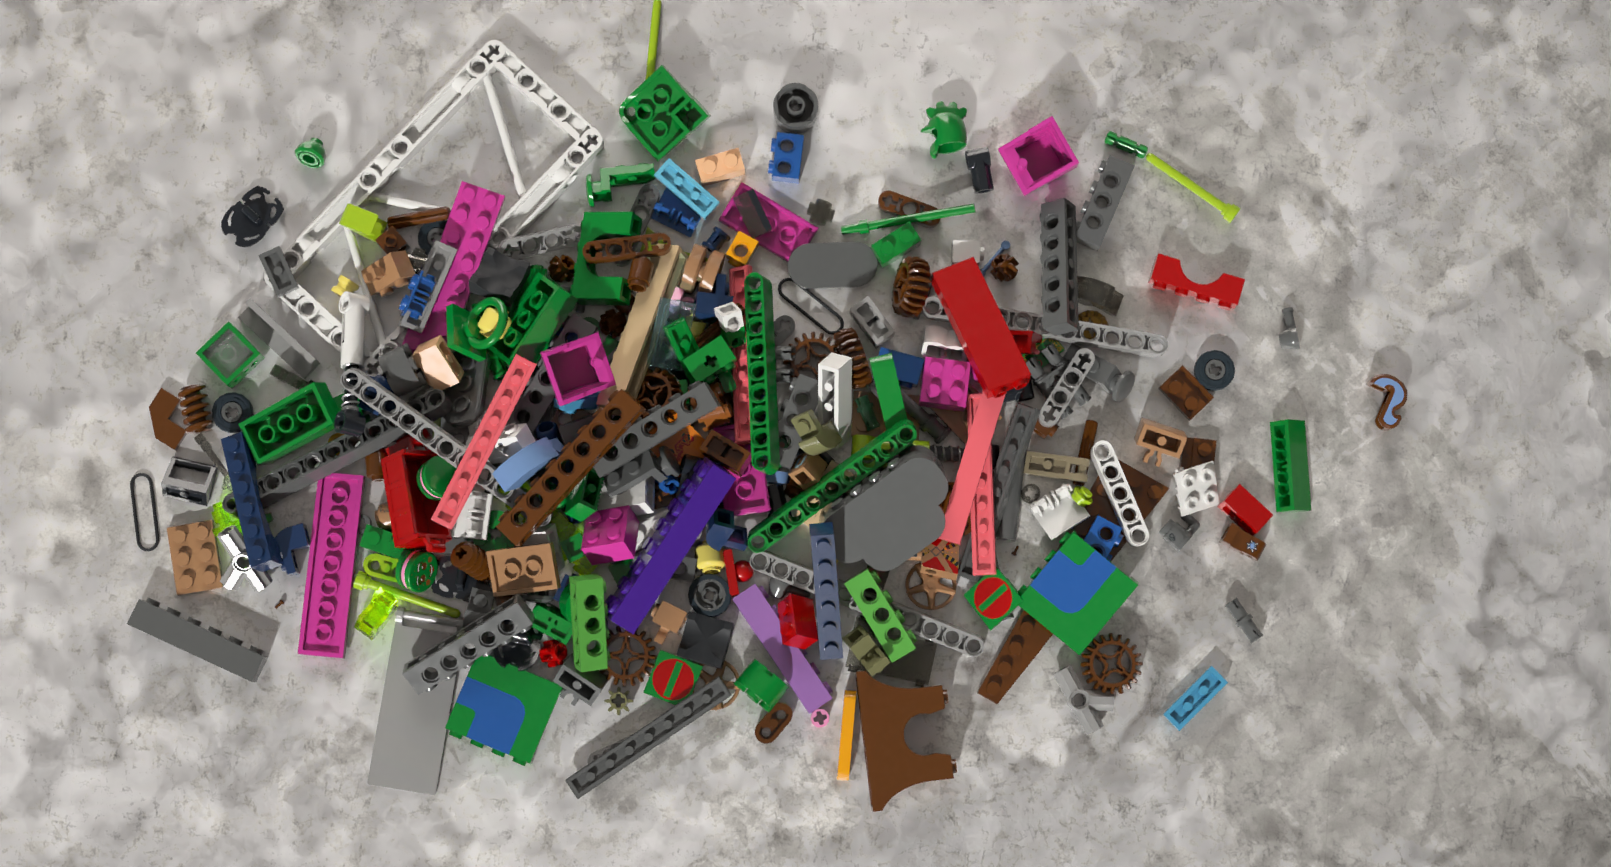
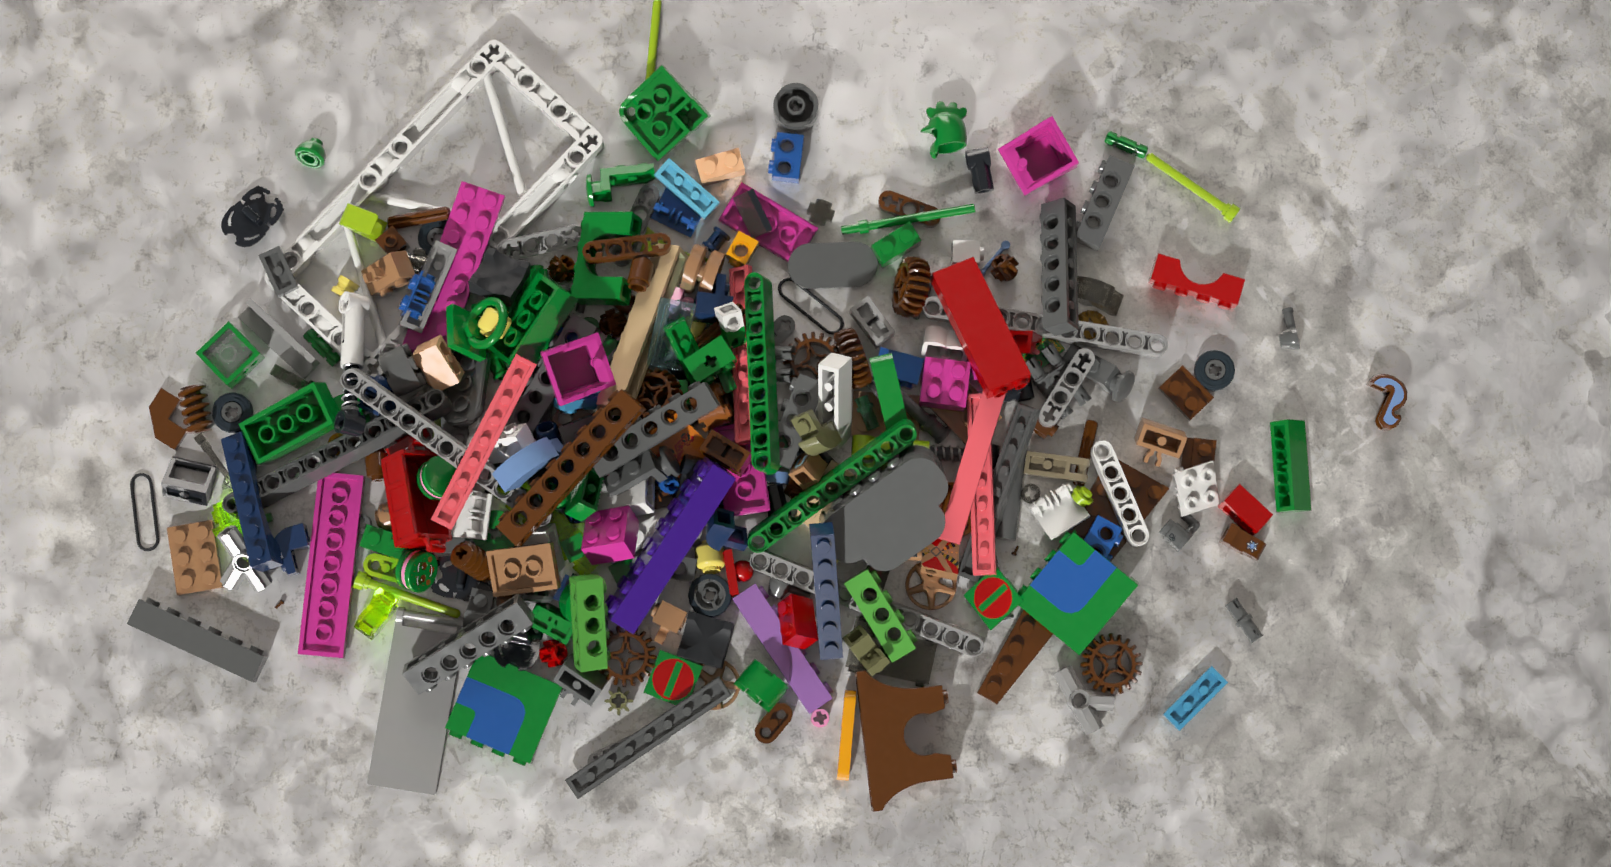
none -> green axle [303,328,341,367]

